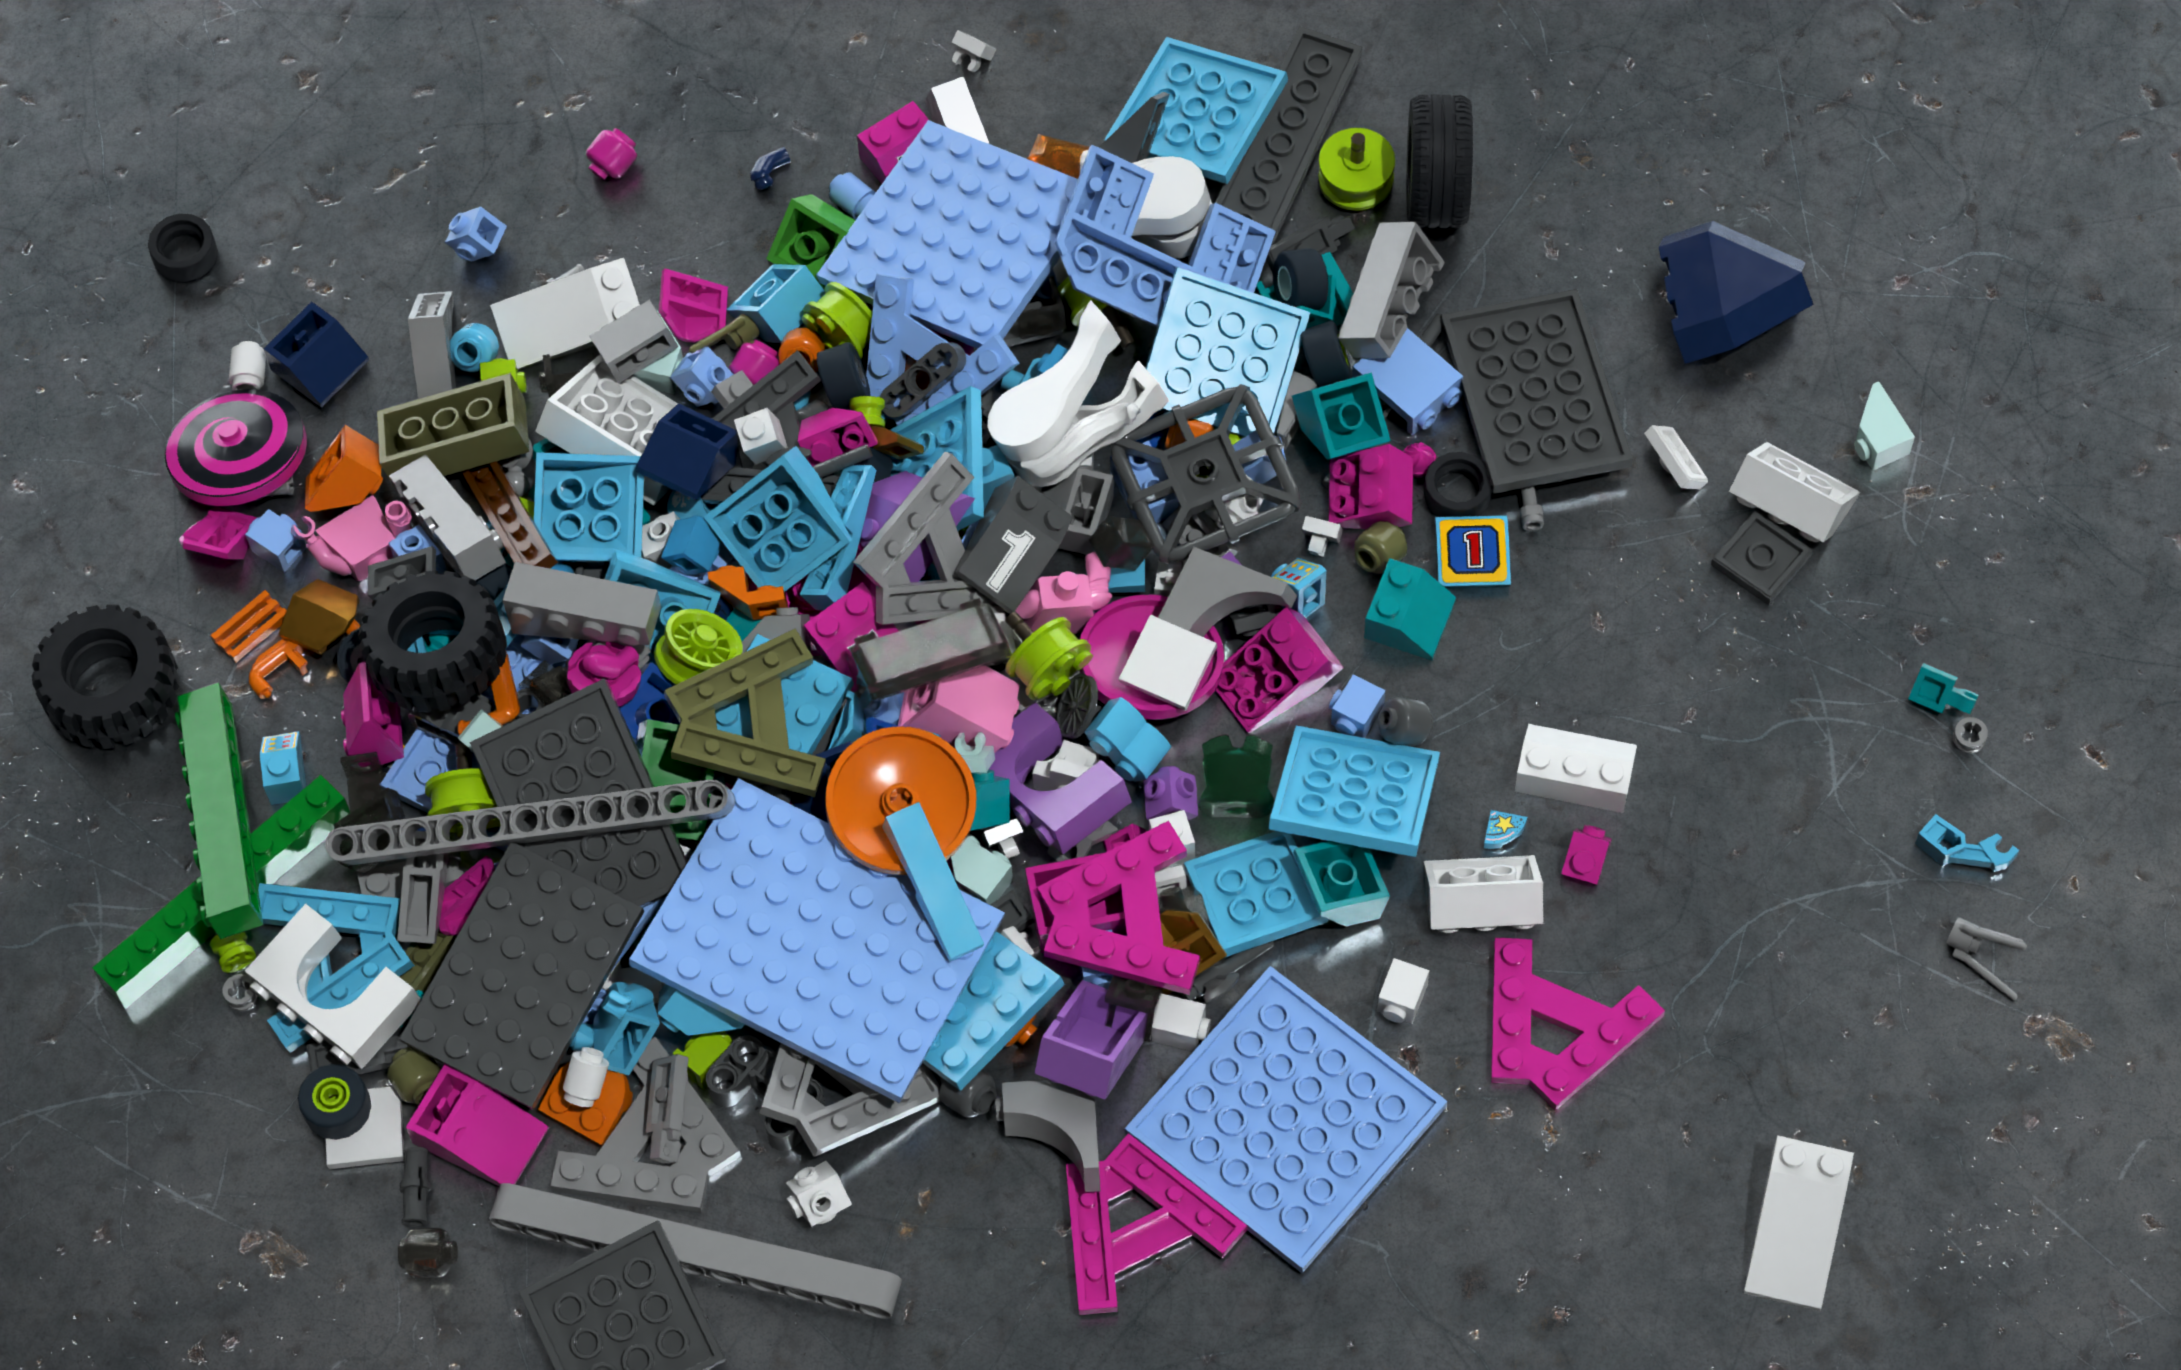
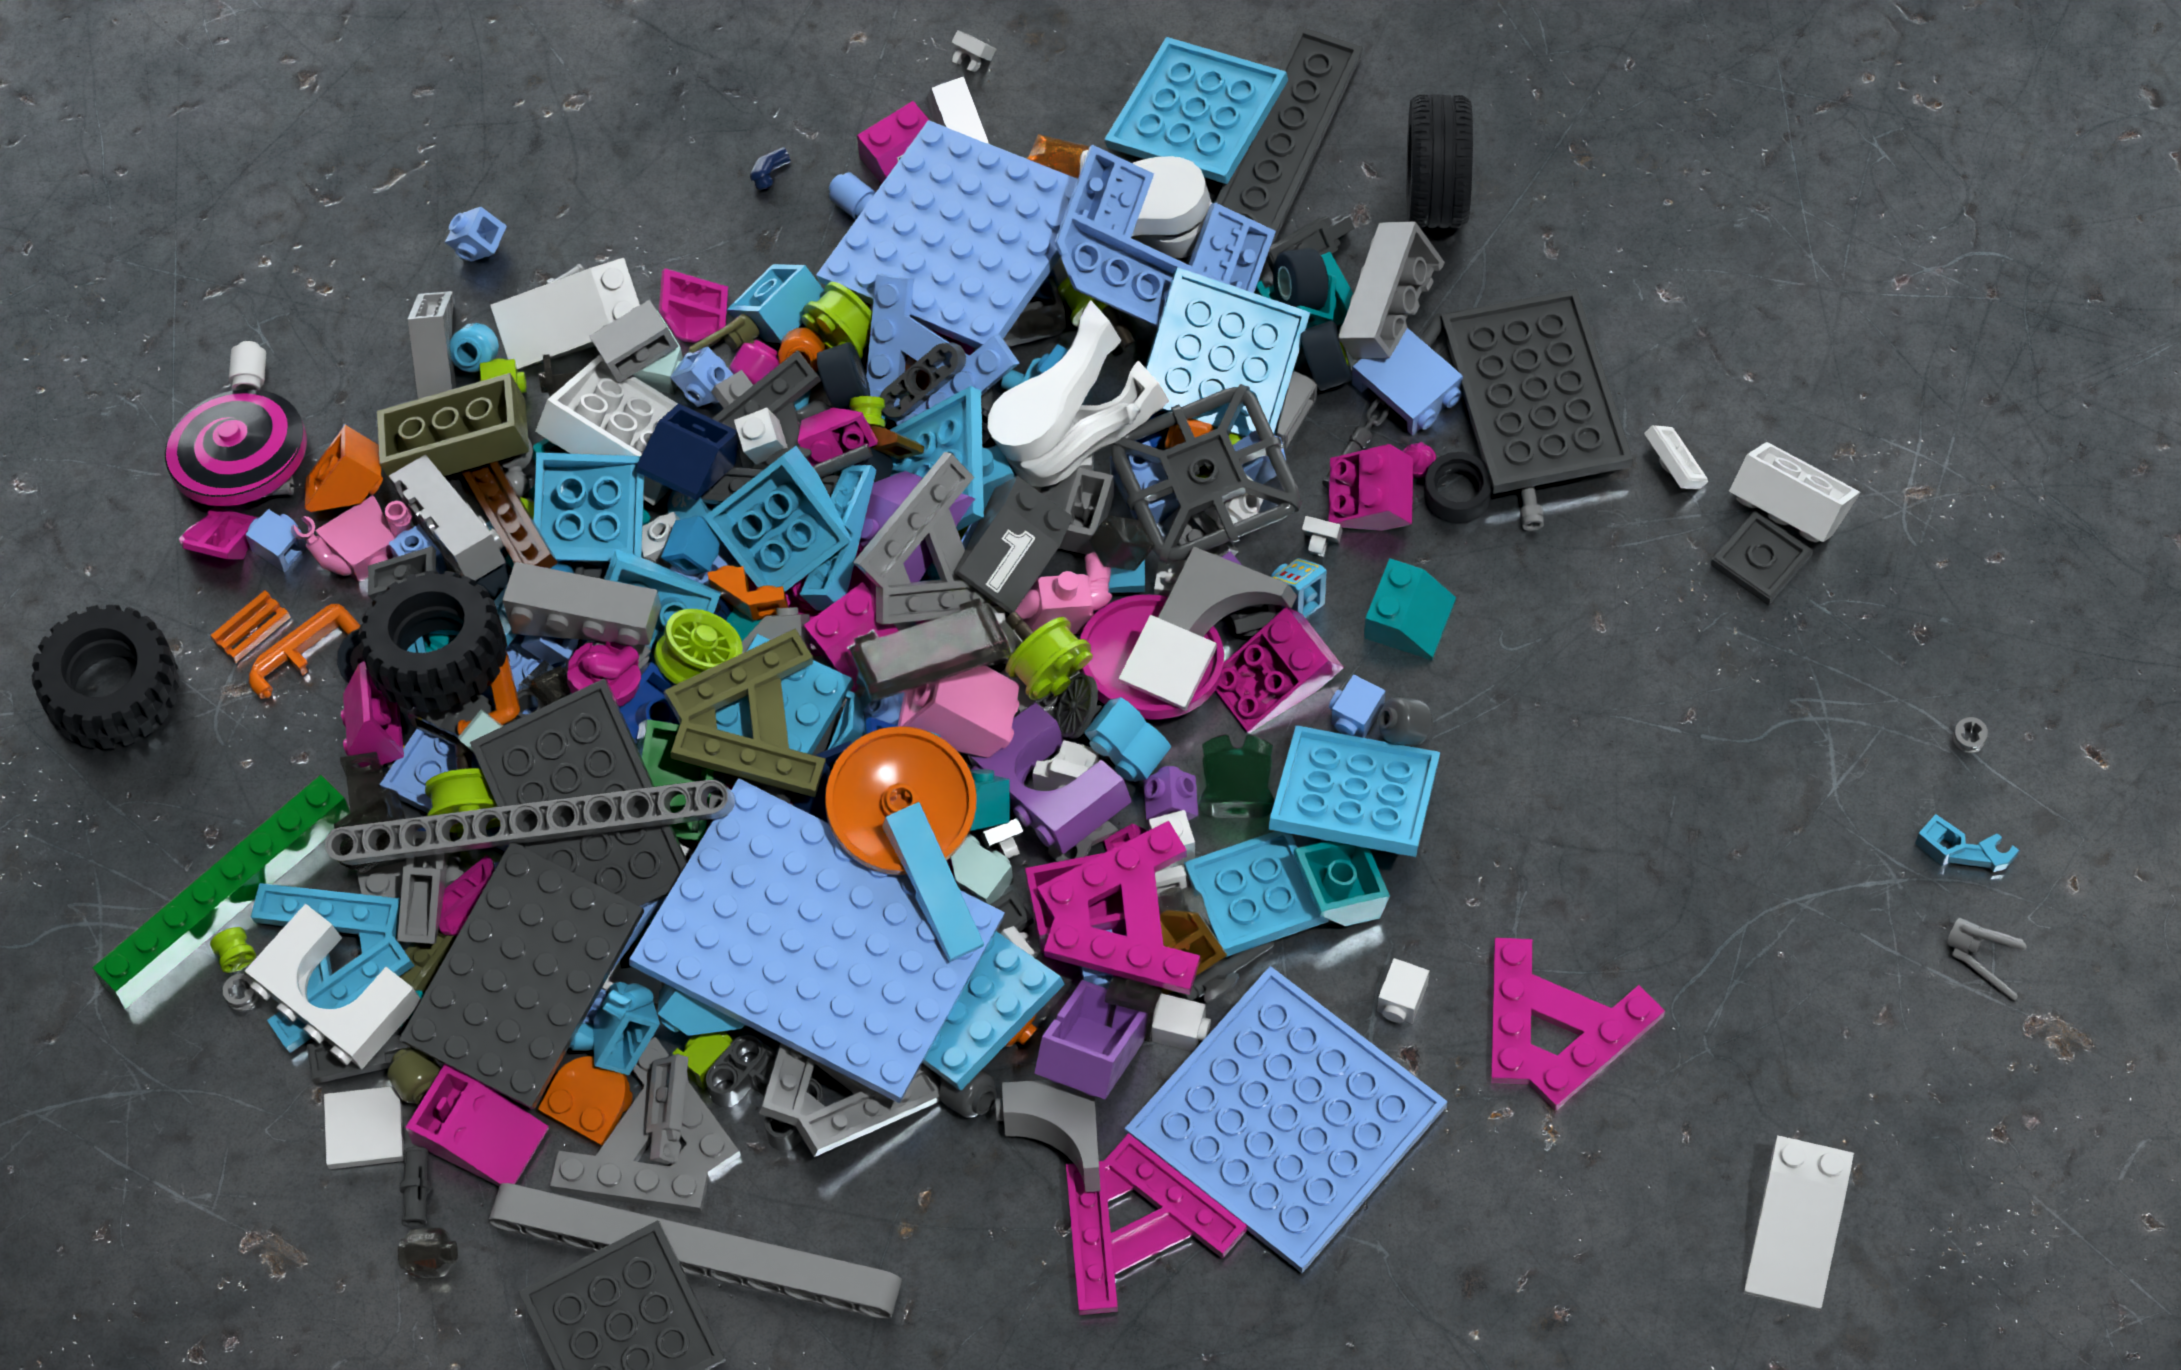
black tyre [148,213,218,282] -> none
brick [175,682,263,939] -> none
medium azure slope [260,731,306,805] -> none
dark blue slope [263,301,369,408] -> none
pearl gold slope [279,579,359,654] -> none
black wheel [298,1064,371,1140] -> none
white brick [563,1047,609,1107] -> none
dark pink head [586,128,637,180] -> none
bright green slope [766,194,856,289] -> none
white brick [786,1161,852,1227] -> none
light aqua tile [955,732,995,773] -> none
dark grey slope [1099,92,1170,163] -> none
teal slope [1291,372,1391,460] -> none
lime wheel [1318,128,1395,211] -> none
olive head [1354,521,1408,574] -> none
white slope [1423,855,1543,933] -> none
slope [1435,515,1511,588] -> none
medium azure tile [1484,810,1527,849] -> none
white slope [1515,724,1637,813] -> none
dark pink bracket [1561,825,1612,885] -> none
dark blue panel [1659,221,1814,364] -> none
light aqua slope [1854,381,1915,470] -> none
teal plate [1908,663,1979,714] -> none

